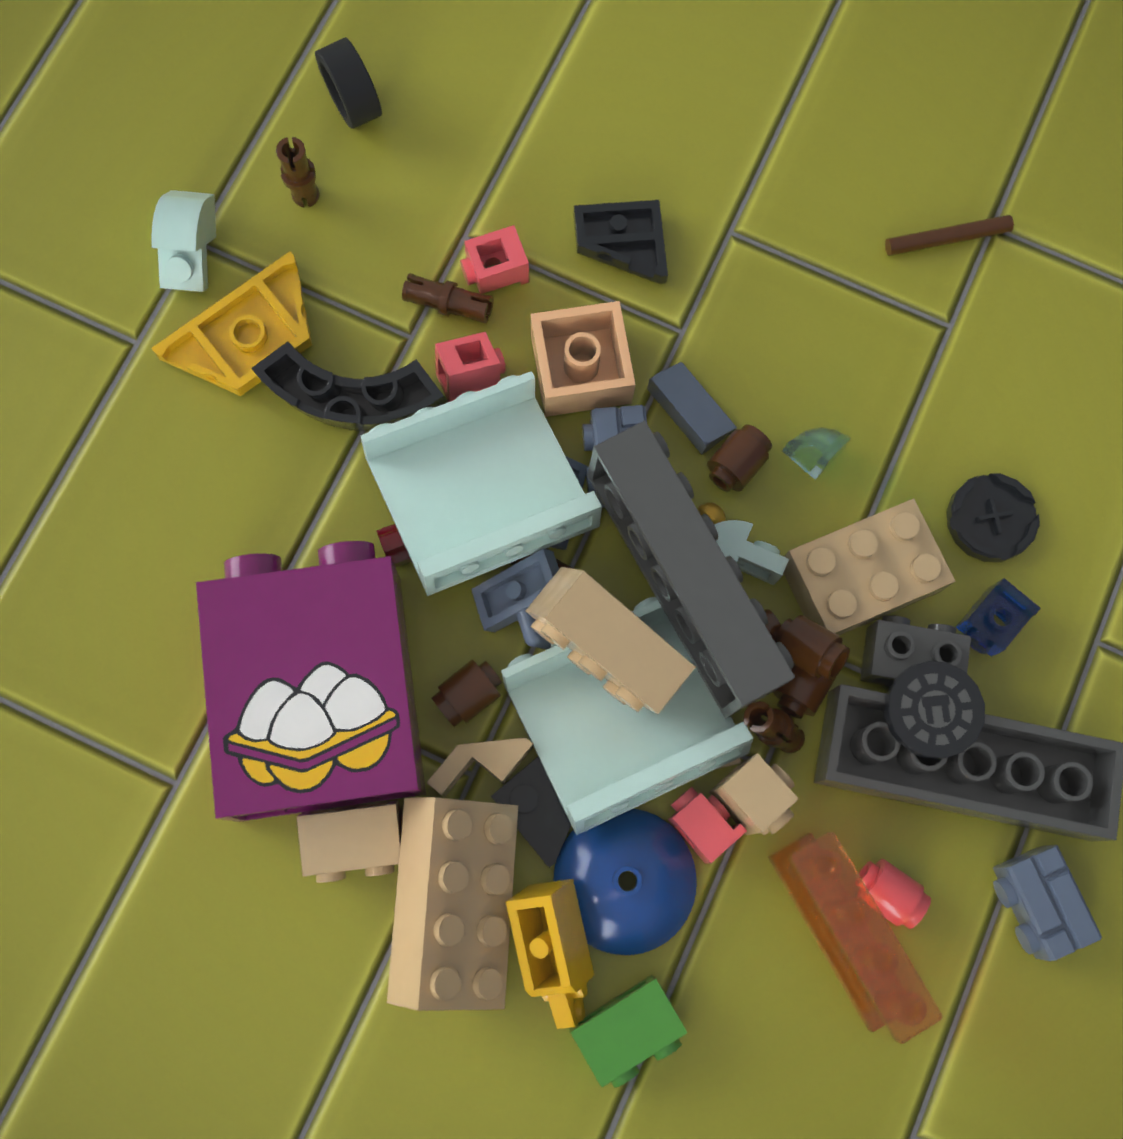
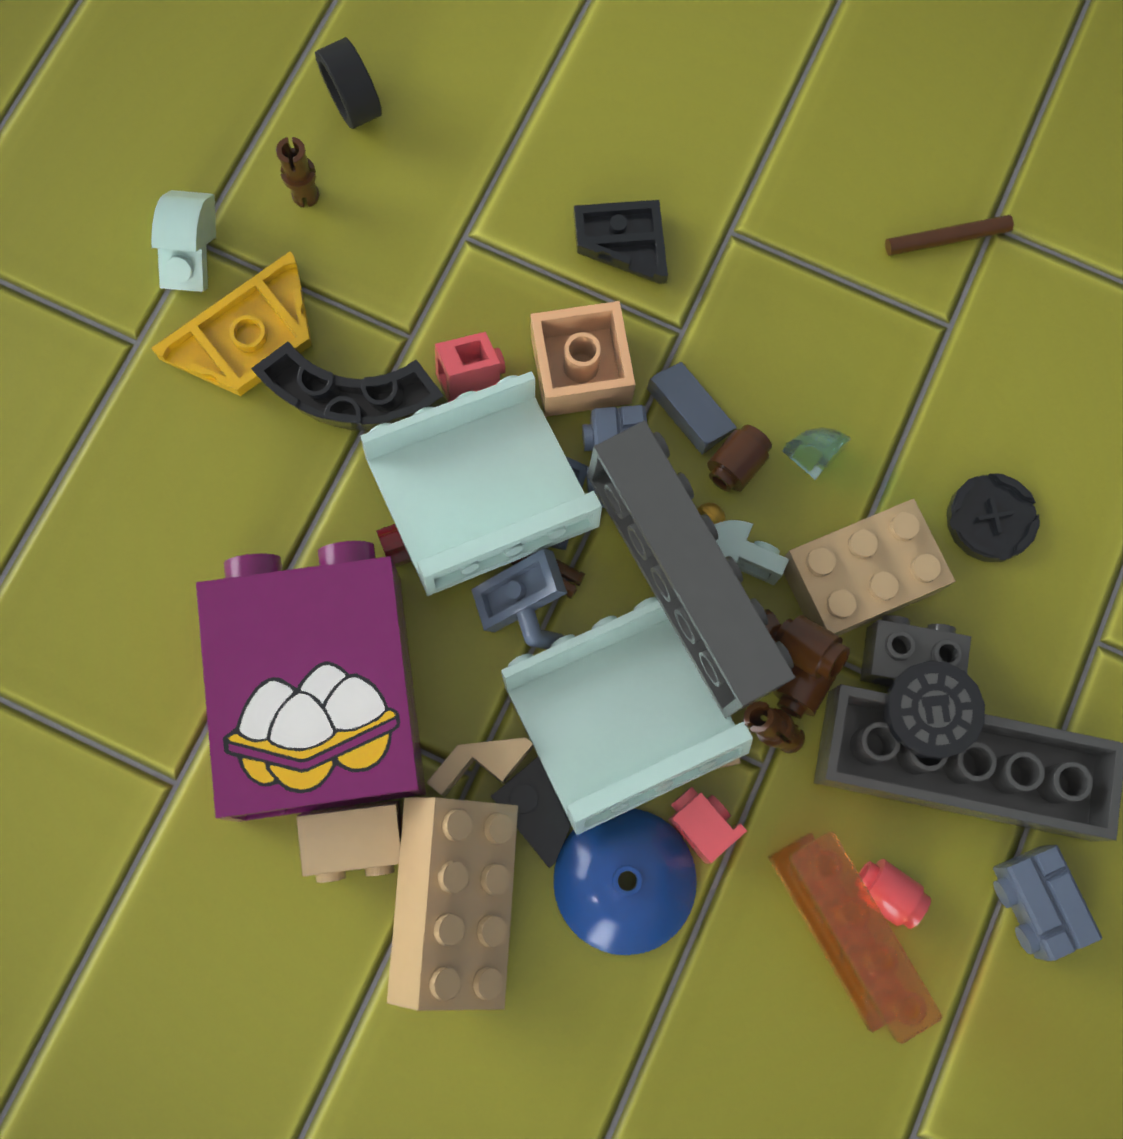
reddish brown pin [402,273,494,324] -> none
reddish brown brick [431,659,503,727] -> none
coral brick [460,225,529,294] -> none
yellow hinge [505,879,594,1029] -> none
tan brick [525,567,696,714] -> none
bright green brick [569,975,688,1088] -> none
tan brick [708,753,799,835] -> none
clear blue brick [956,578,1041,657] -> none

